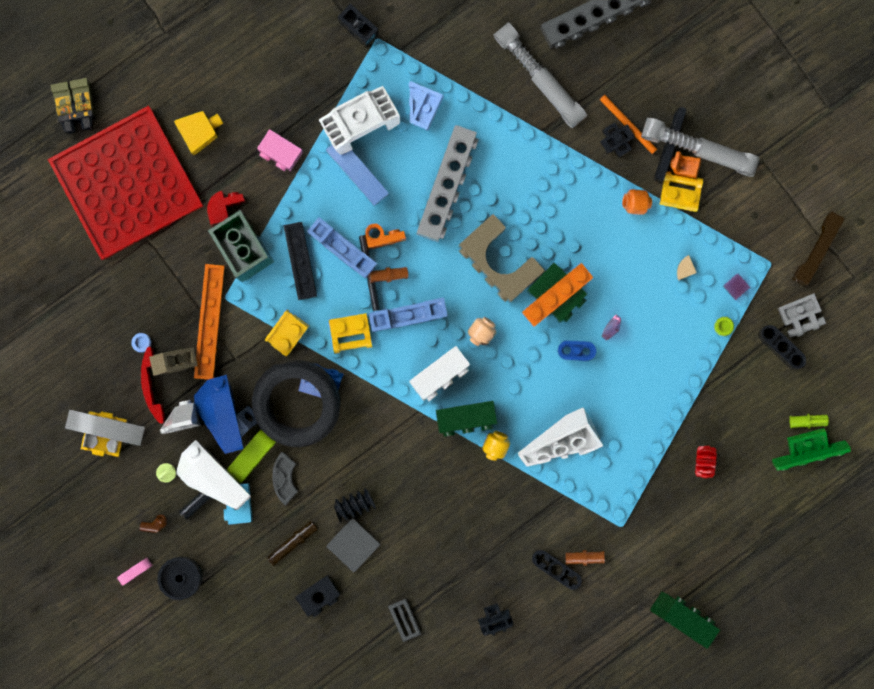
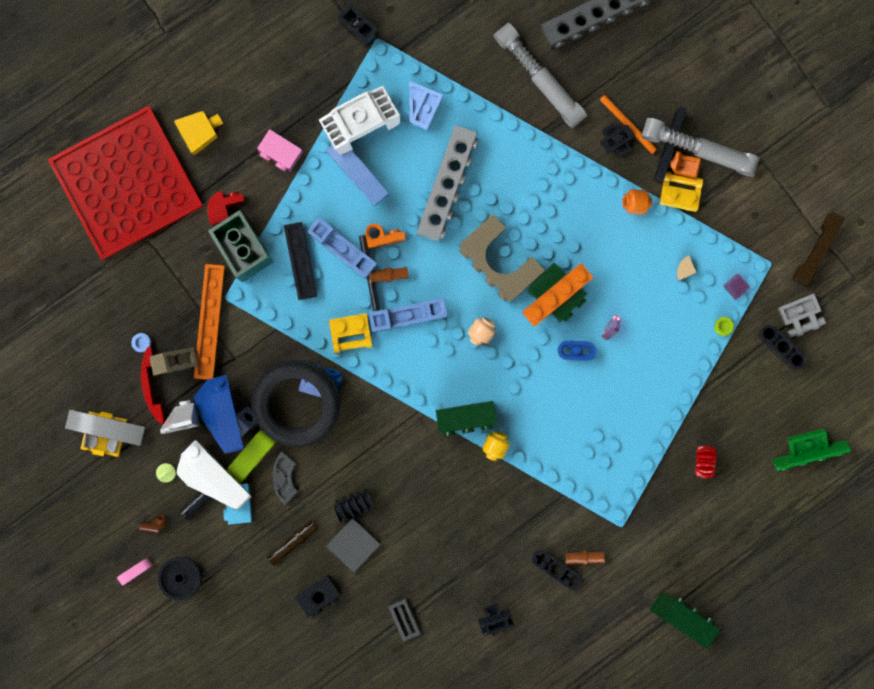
hips [50,78,95,134] -> none
yellow plate [265,309,309,357] -> none
white brick [409,346,470,401] -> none
white wedge [518,407,603,467] -> none
lime axle [789,414,829,429] -> none

